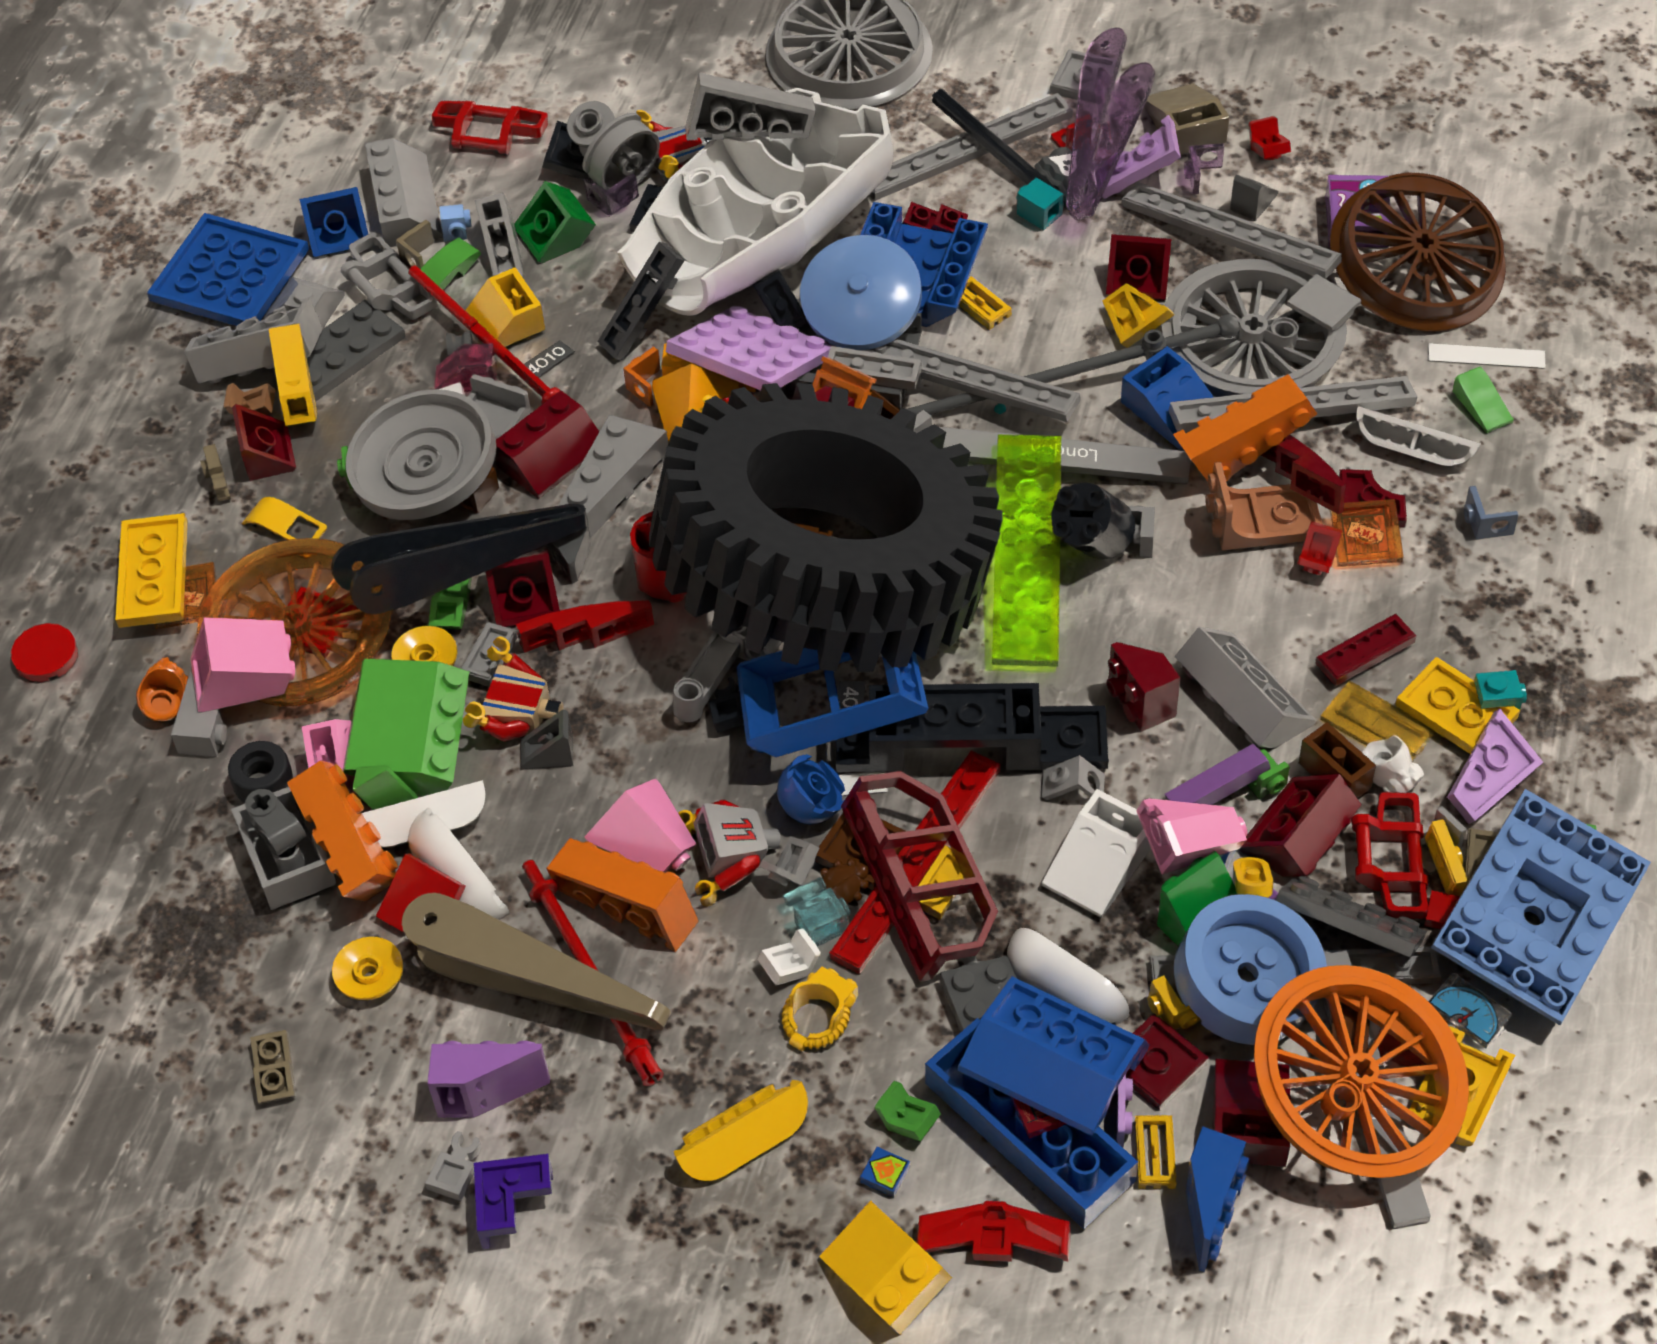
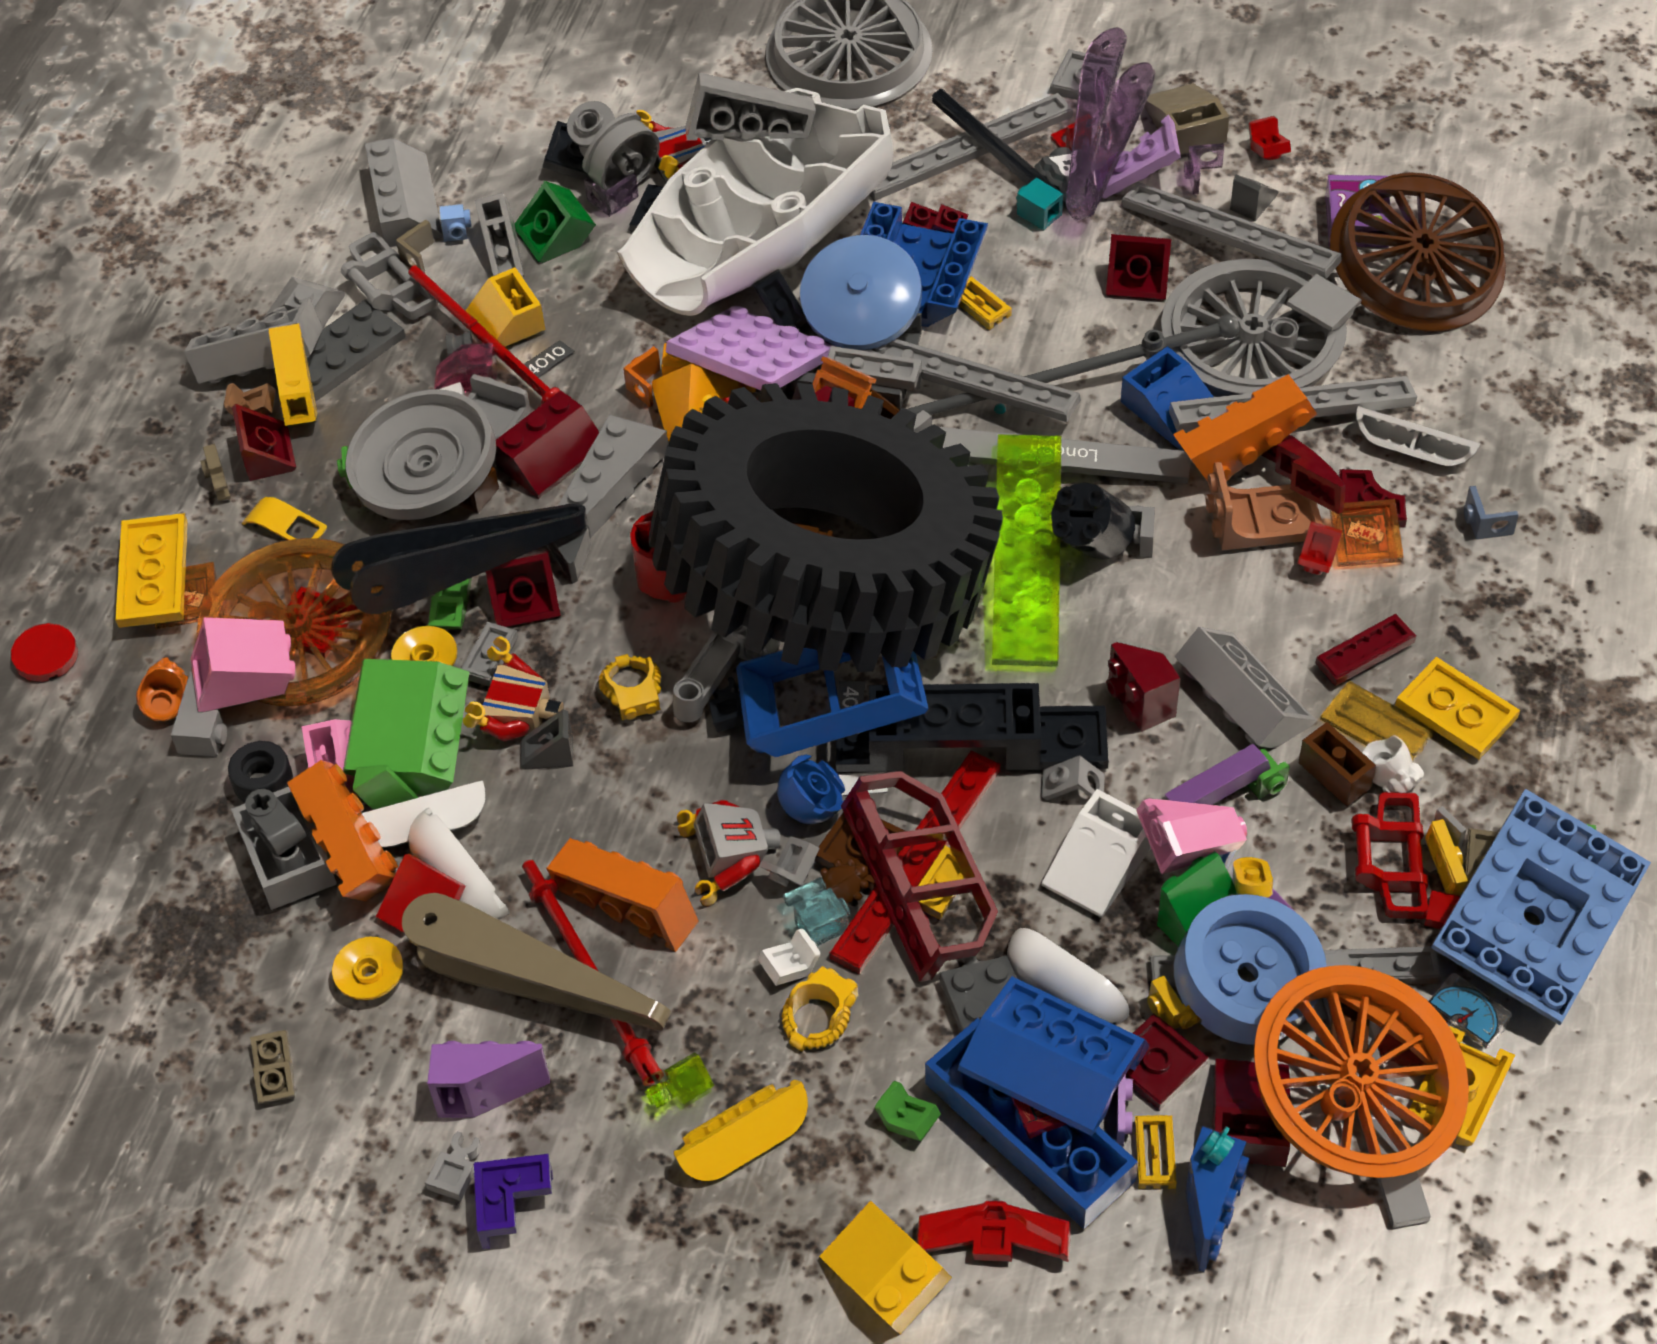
blue plate [147,213,309,326] -> none
blue slope [299,187,368,257] -> none
bright green slope [421,237,482,290] -> none
red bar [432,101,548,155] -> none
red slope [516,600,654,653] -> none
bright pink slope [584,778,696,872] -> none
black hinge [597,242,685,361] -> none
tile [860,1147,910,1197] -> none
yellow wing [1102,283,1174,348] -> none
dark red slope [1239,774,1362,877] -> none
dark grey plate [1276,876,1427,958] -> none
white sticker [1429,343,1545,368] -> none
lavender wing [1447,709,1543,824] -> none
bright green slope [1452,366,1514,433] -> none
teal bracket [1474,670,1527,710] -> none
none -> yellow piece [598,654,661,720]
none -> clear neon green plate [644,1052,715,1108]
none -> teal plate [1201,1126,1235,1166]

